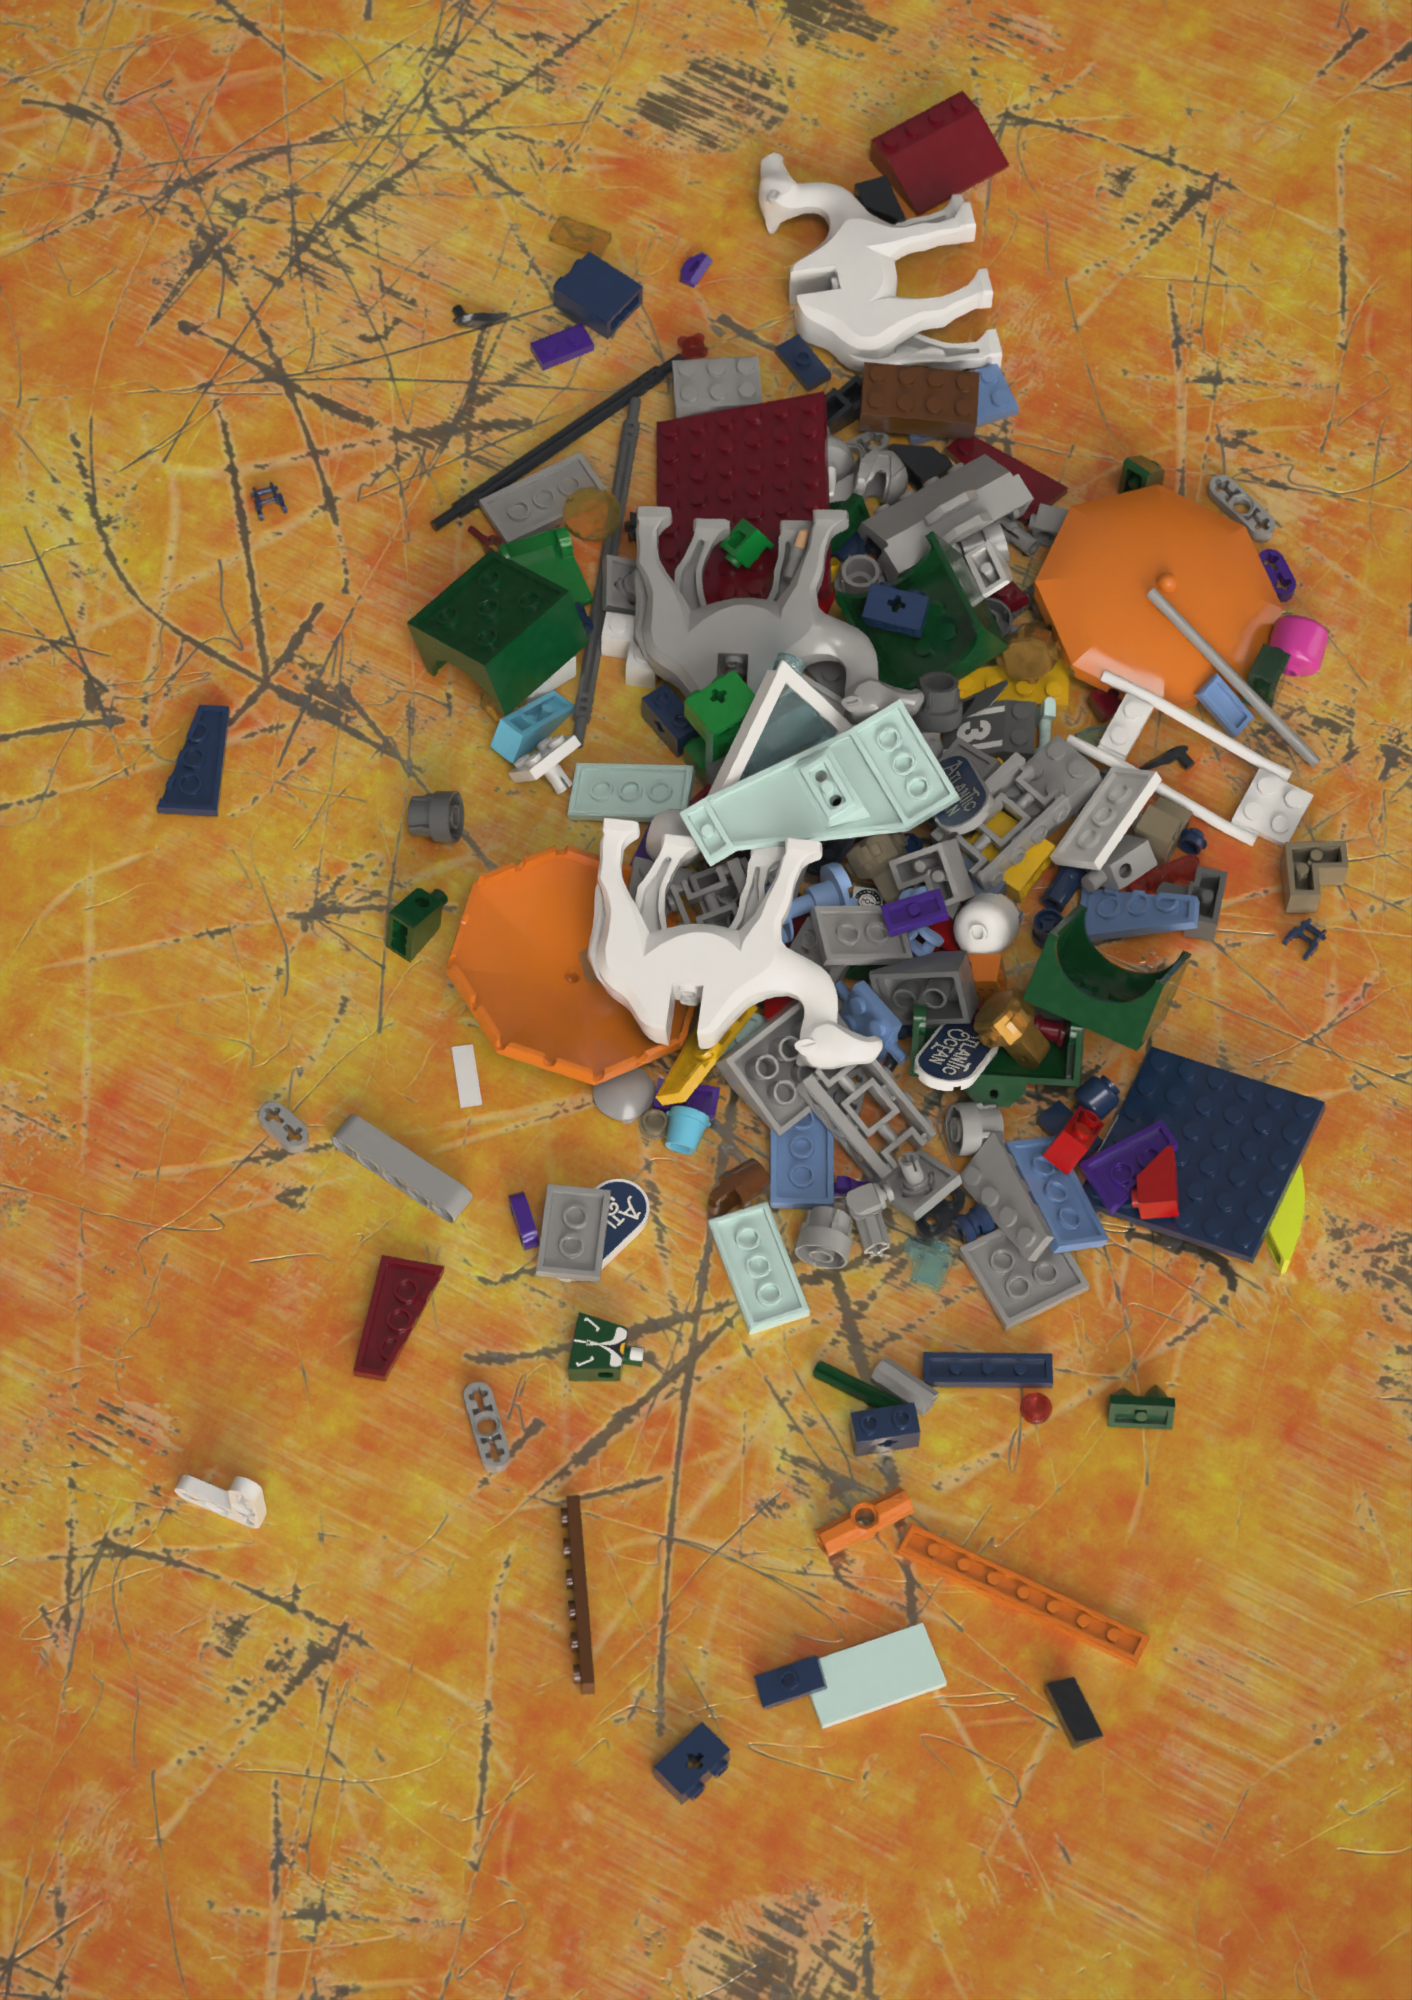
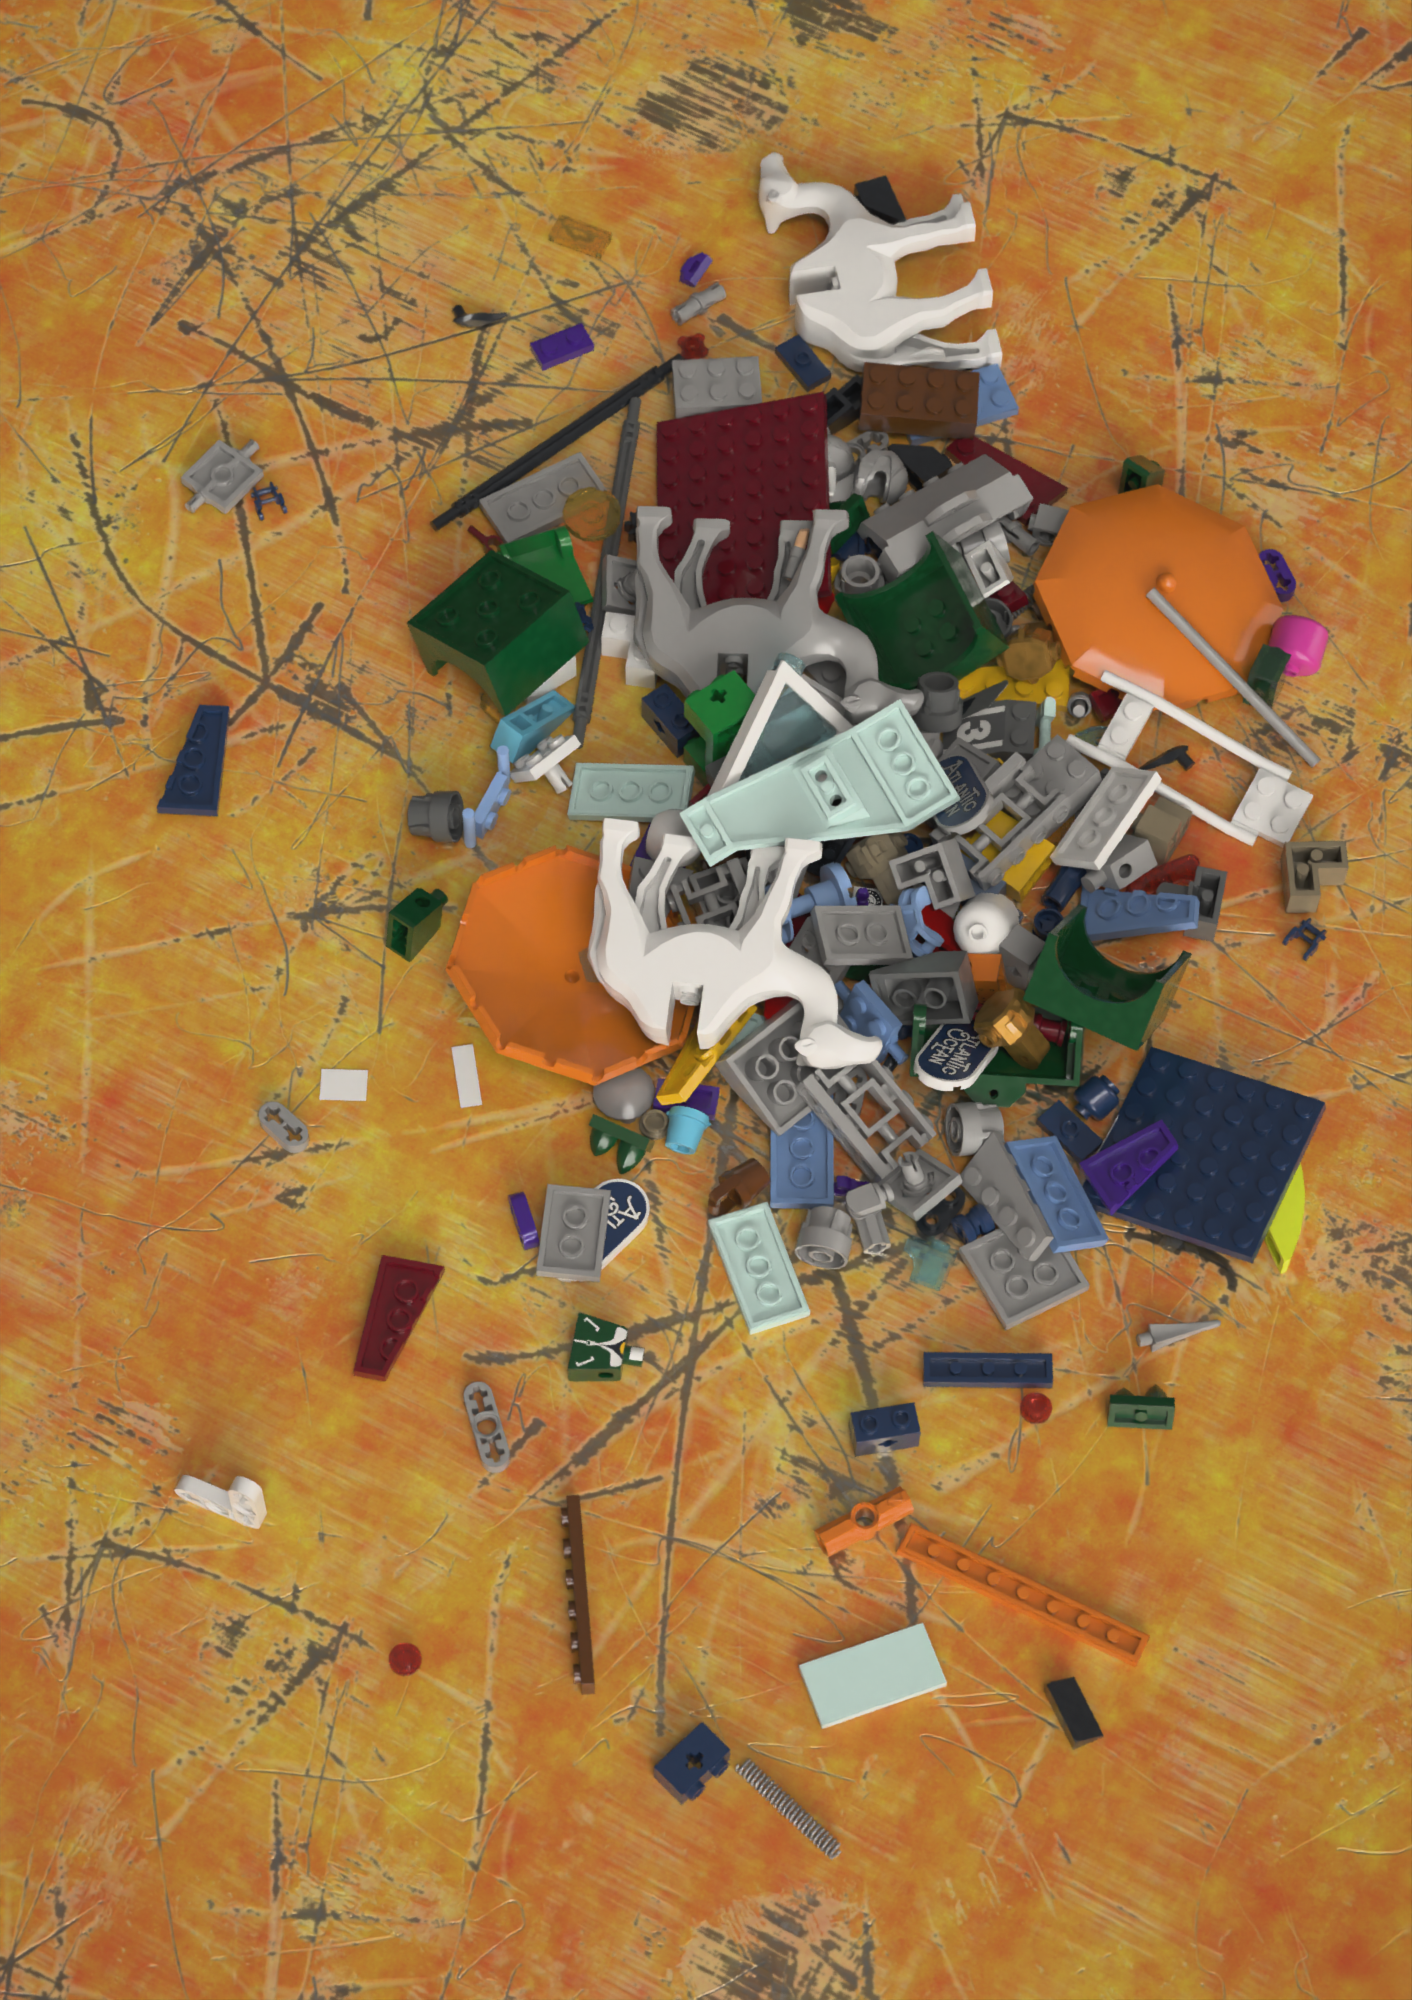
light grey beam [331,1114,473,1223] -> none
dark blue brick [553,251,643,339] -> none
green brick [720,518,774,569] -> none
dark blue plate [754,1655,828,1710] -> none
dark green axle [813,1361,903,1408] -> none
dark blue brick [862,582,931,639] -> none
dark red slope [870,90,1009,217] -> none
light grey axle [870,1357,939,1417] -> none
dark purple plate [880,888,949,937] -> none
red slope [1042,1106,1105,1175] -> none
red slope [1131,1146,1179,1219] -> none
dark blue plate [1178,828,1207,855] -> none
medium blue tile [1194,673,1254,738] -> none
light grey beam [1208,475,1275,543] -> none
none -> light grey plate [181,439,264,515]
none -> white sticker [319,1069,368,1101]
none -> clear red plate [388,1643,422,1676]
none -> light blue plate [462,745,511,848]
none -> dark green tile [589,1114,655,1175]
none -> light grey pin [671,282,726,325]
none -> light grey piece [735,1759,841,1859]
none -> dark purple piece [855,888,869,906]
none -> light grey brick [998,924,1045,992]
none -> light grey cylinder [1067,691,1092,718]
none -> light grey piece [1136,1320,1221,1352]

